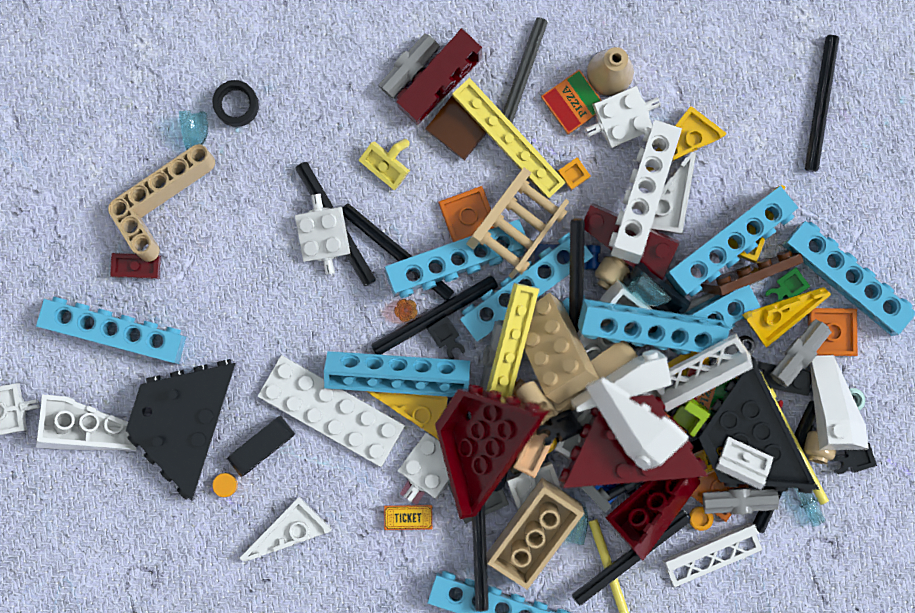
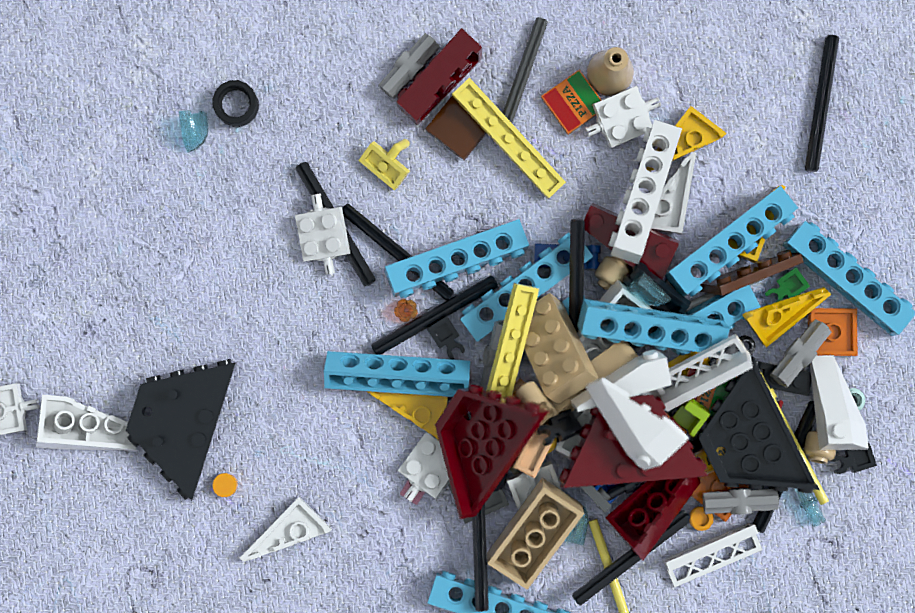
medium azure brick [36,296,187,364] -> none
tan beam [108,144,215,262] -> none
dark red plate [110,253,161,279] -> none
black beam [226,415,295,477] -> none
white plate [258,355,405,467] -> none
tile [384,505,433,530] -> none
orange tile [438,186,495,242] -> none
tan fence [466,167,569,279] -> none
light orange plate [558,157,591,191] -> none
white plate [716,437,773,489] -> none

